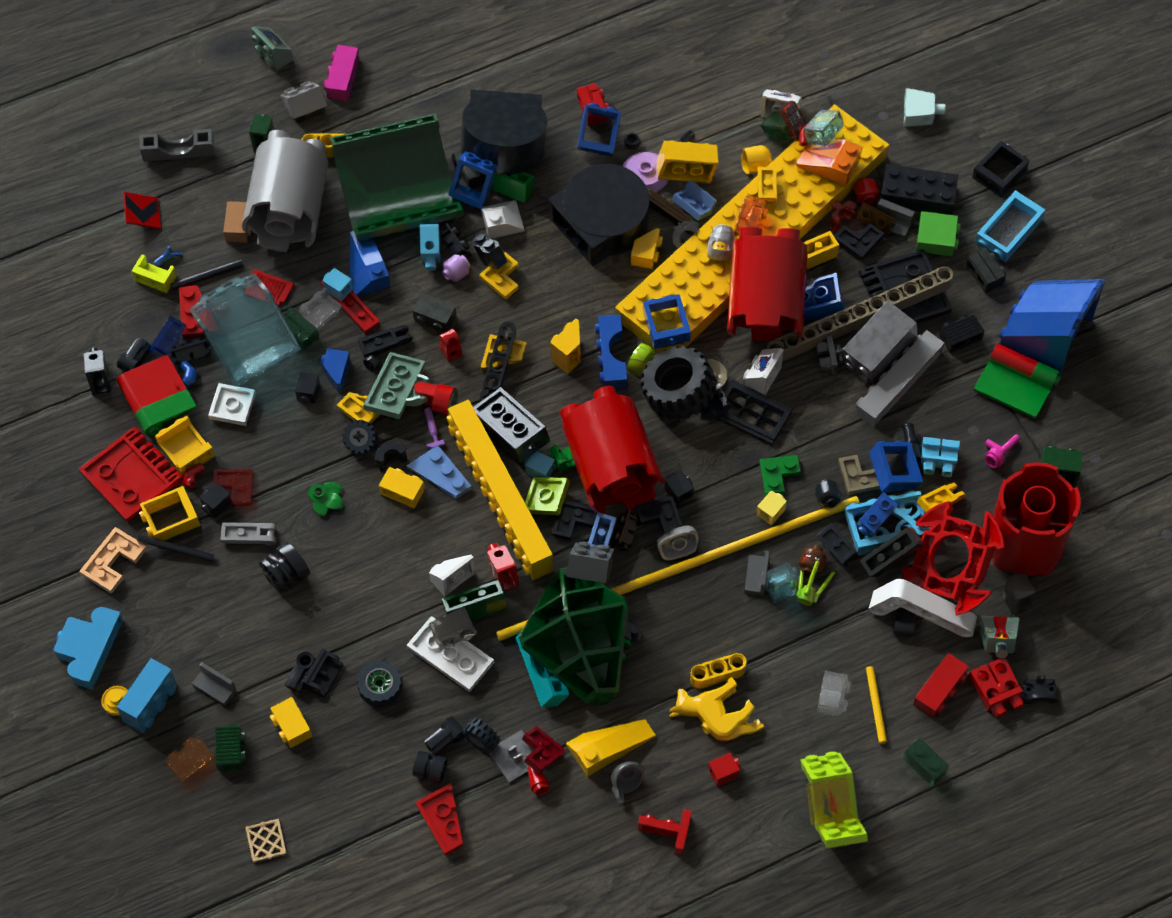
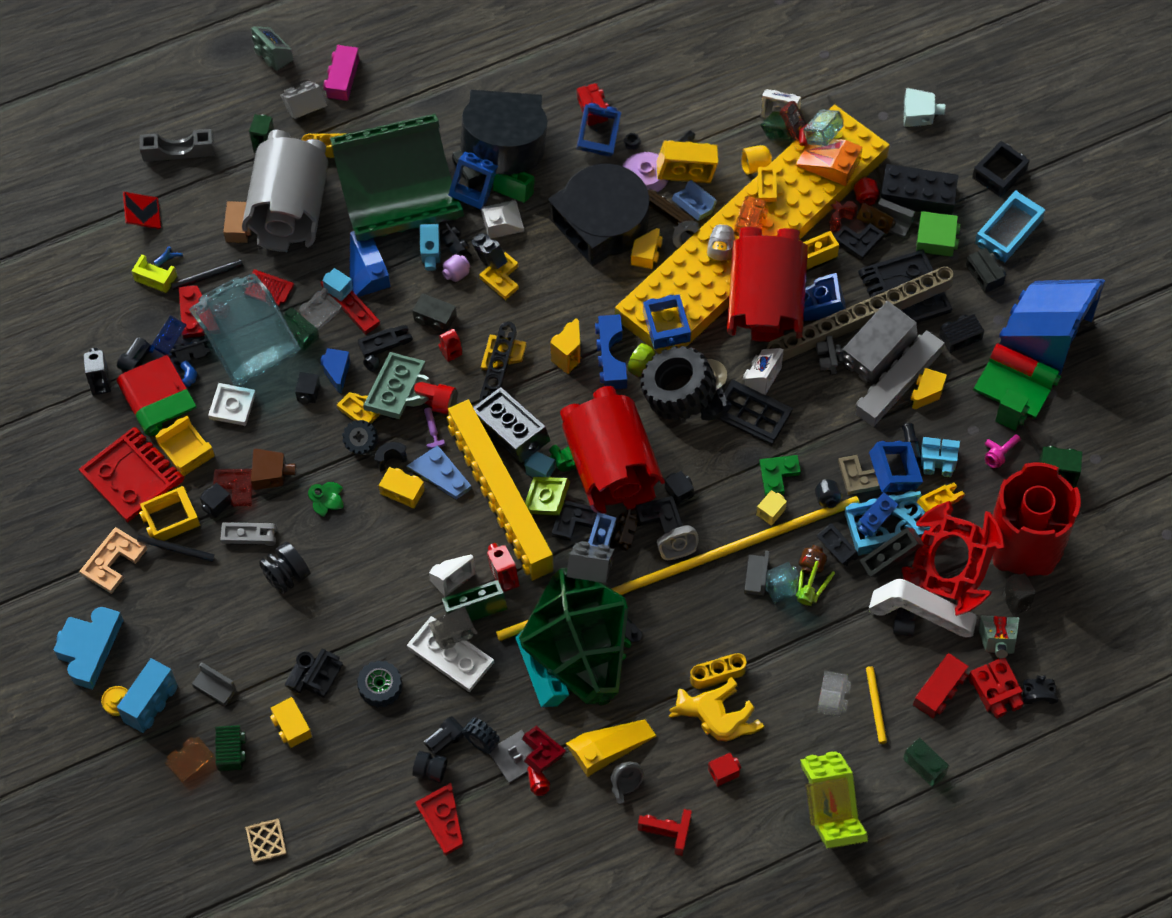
red arm [183,463,205,488] -> none
none -> reddish brown torso [251,449,296,490]
none -> yellow slope [911,368,947,409]
none -> green brick [995,389,1030,431]

